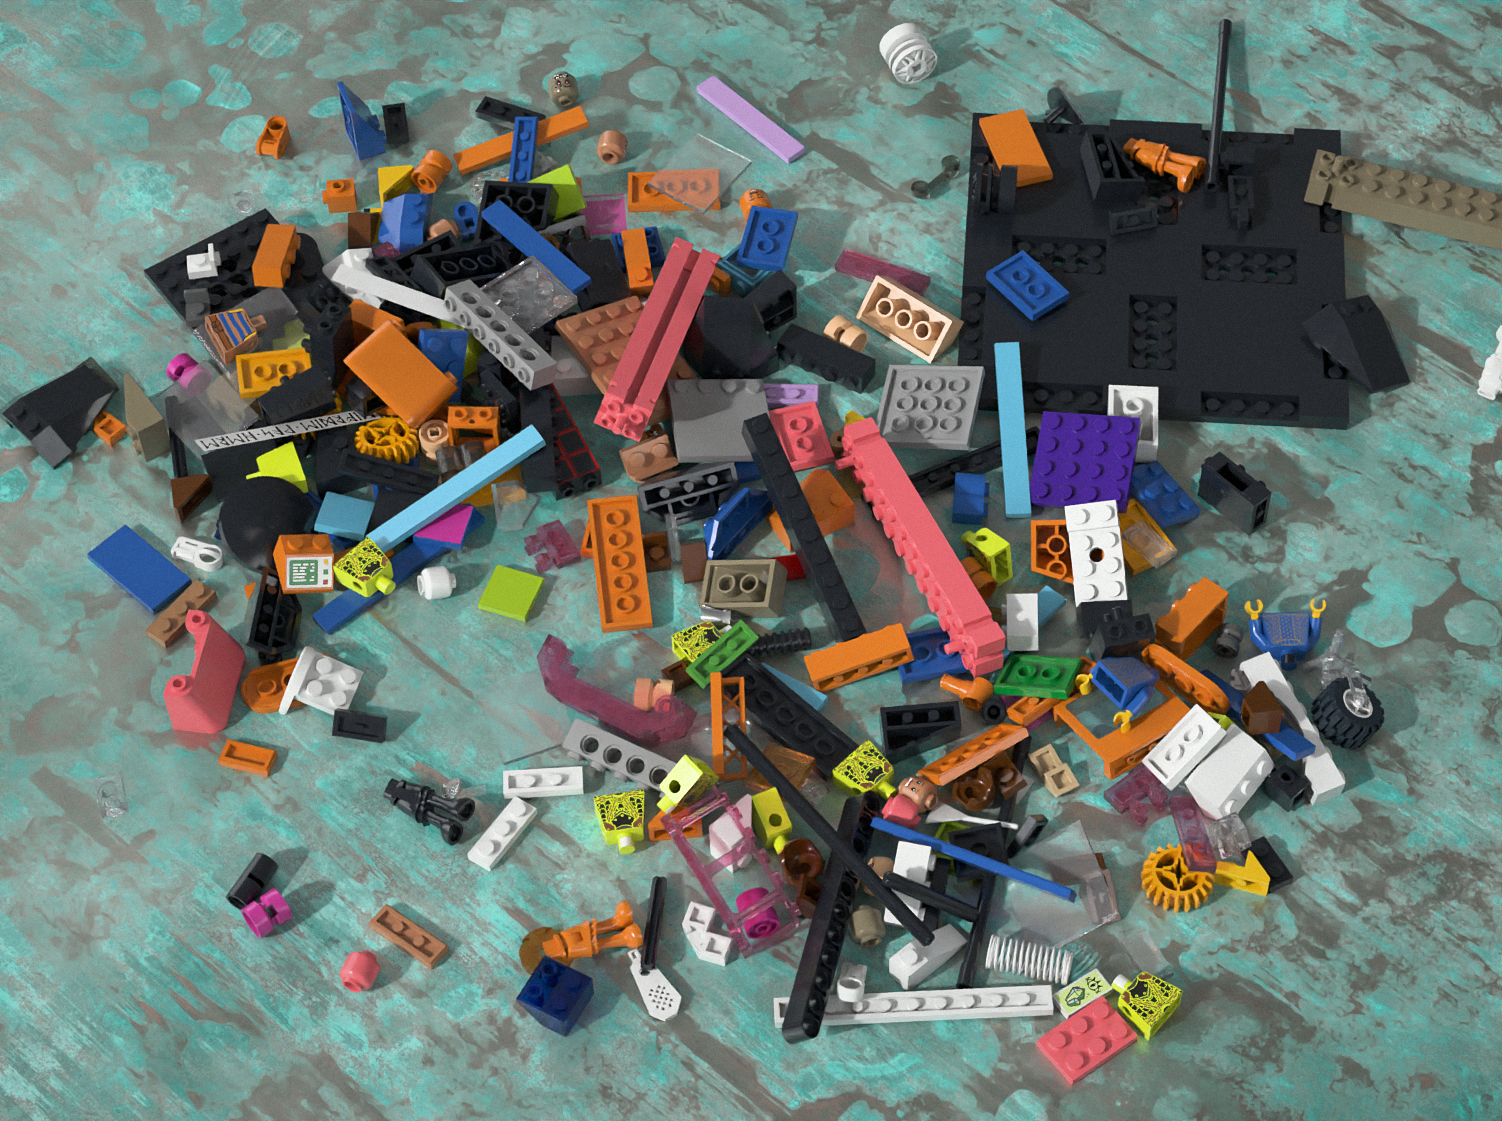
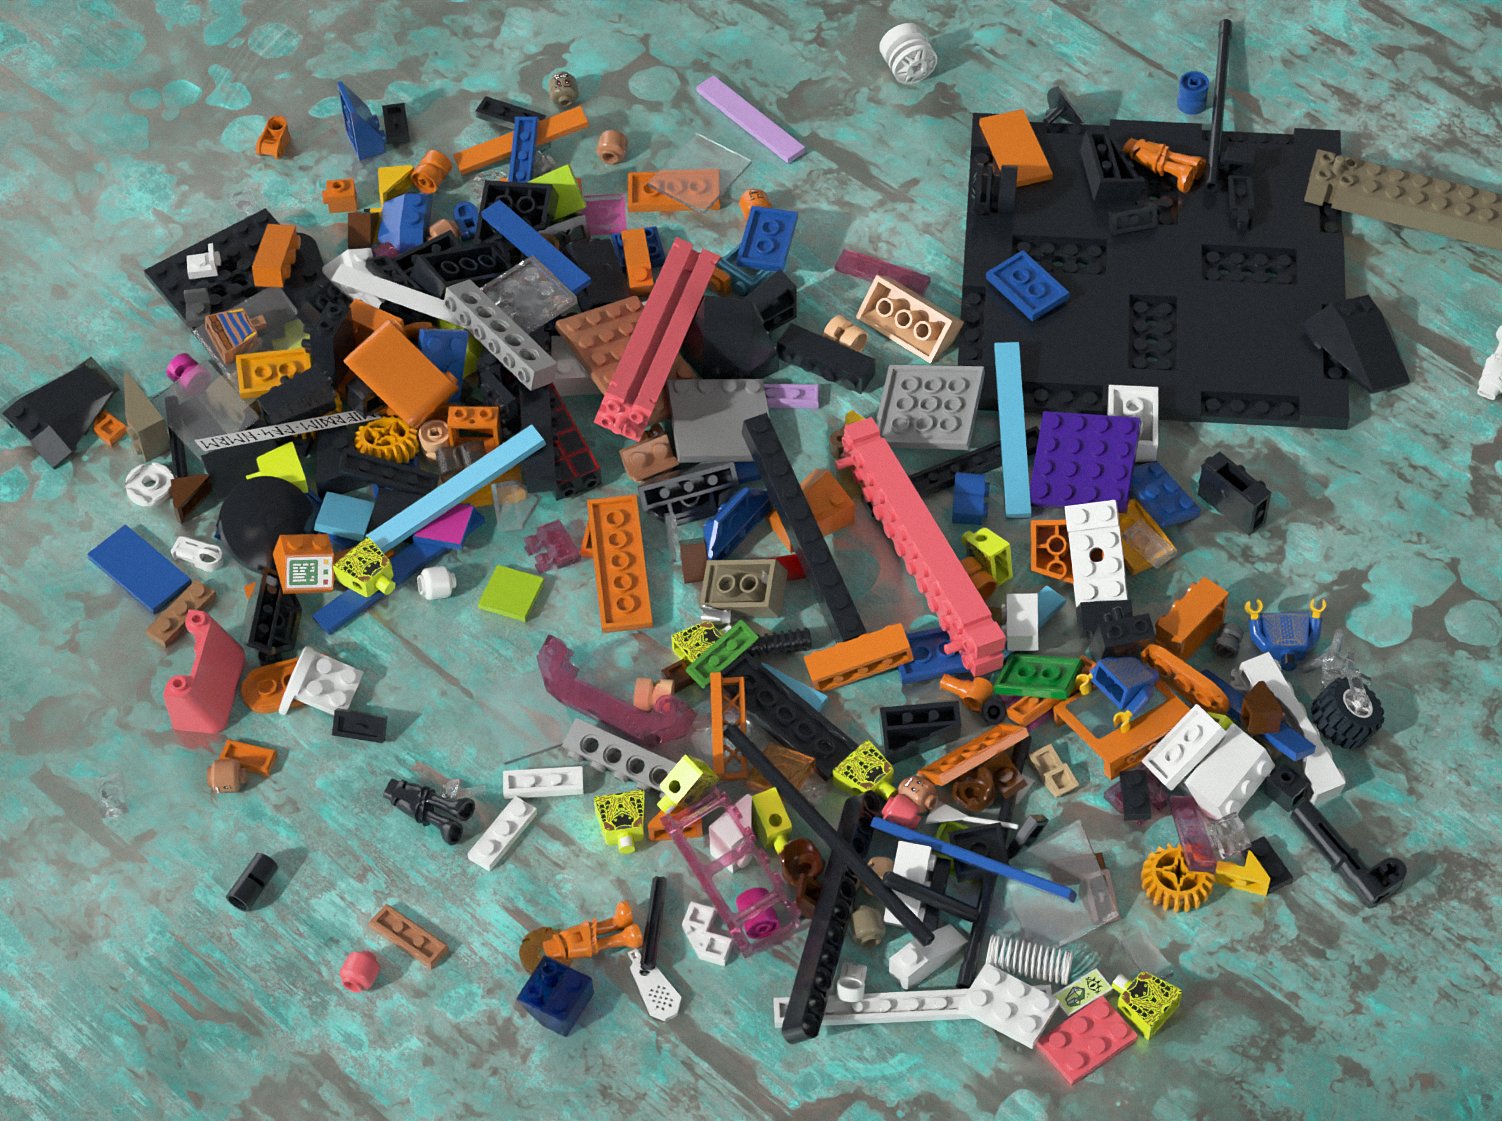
dark pink wheel [241,888,293,939] -> none
reddish brown bracket [642,531,672,573] -> none
coral plate [769,401,834,471] -> none
clear smoke bar [911,155,960,200] -> none
none -> white tile [125,463,174,506]
none -> nougat head [207,759,247,793]
none -> white plate [959,963,1060,1049]
none -> black plate [1119,770,1151,821]
none -> blue wheel [1177,71,1209,115]
none -> black piece [1290,801,1407,909]

